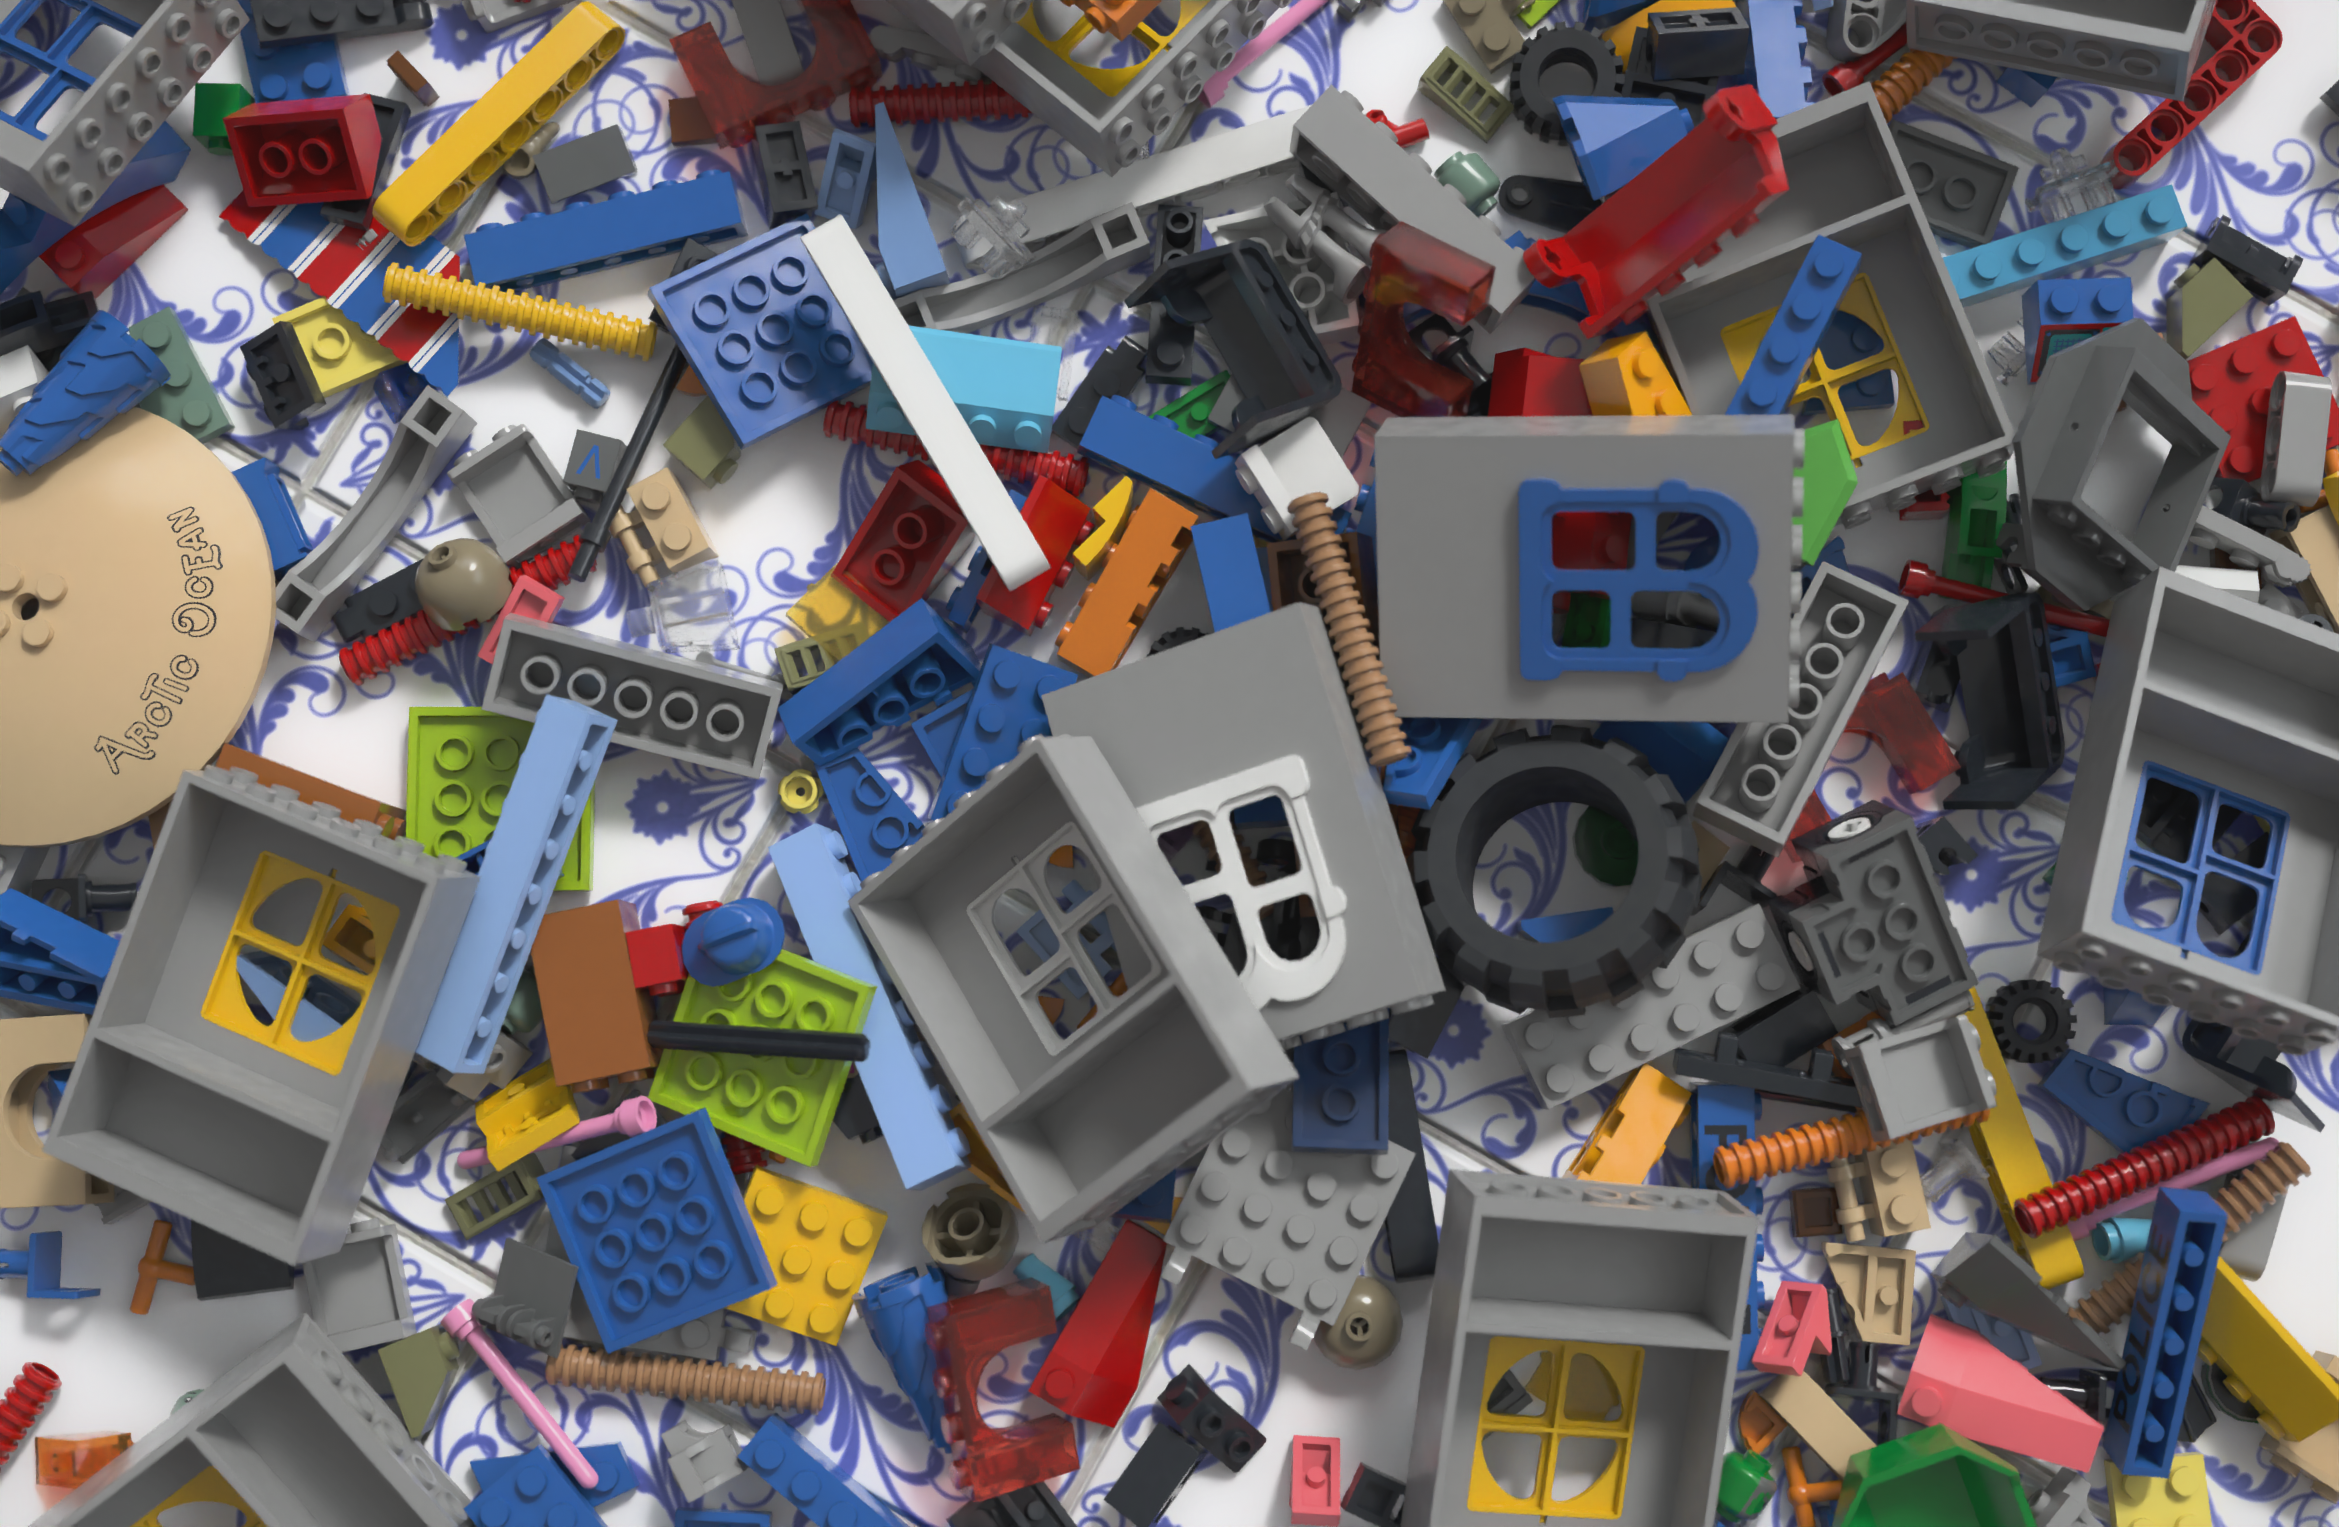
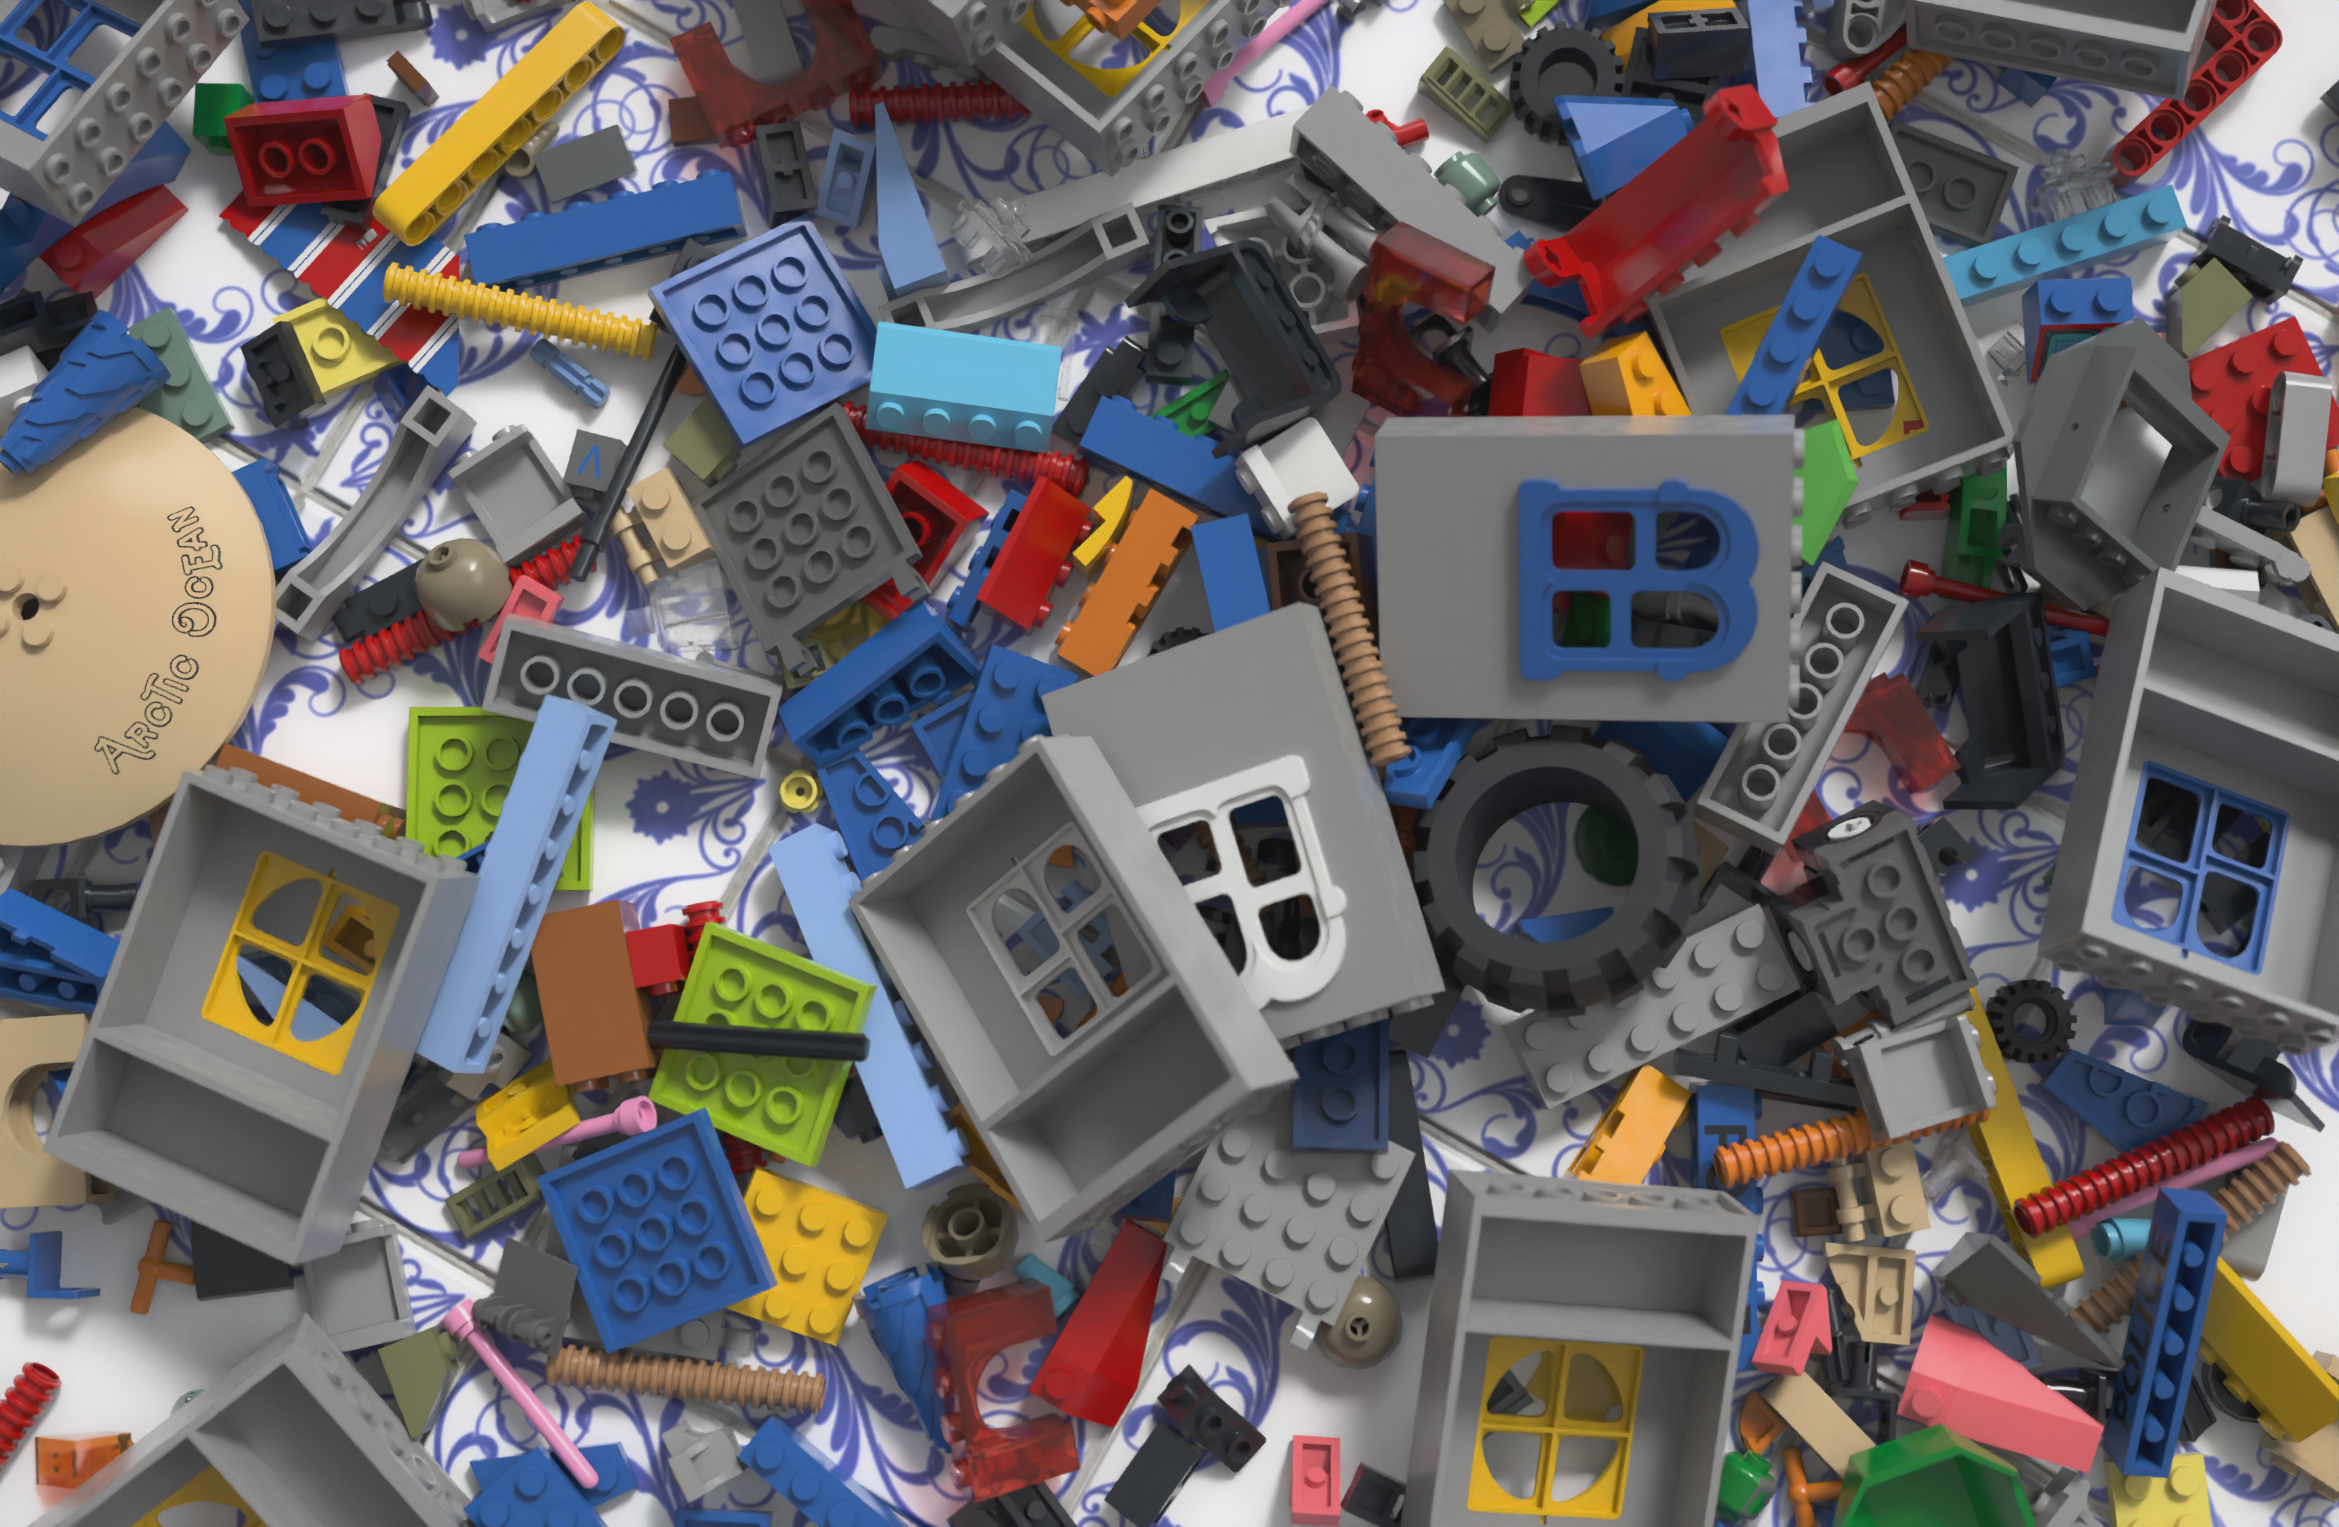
blue piece [682,897,785,987] -> none
white beam [800,214,1051,592] -> none
none -> dark grey plate [690,403,931,678]

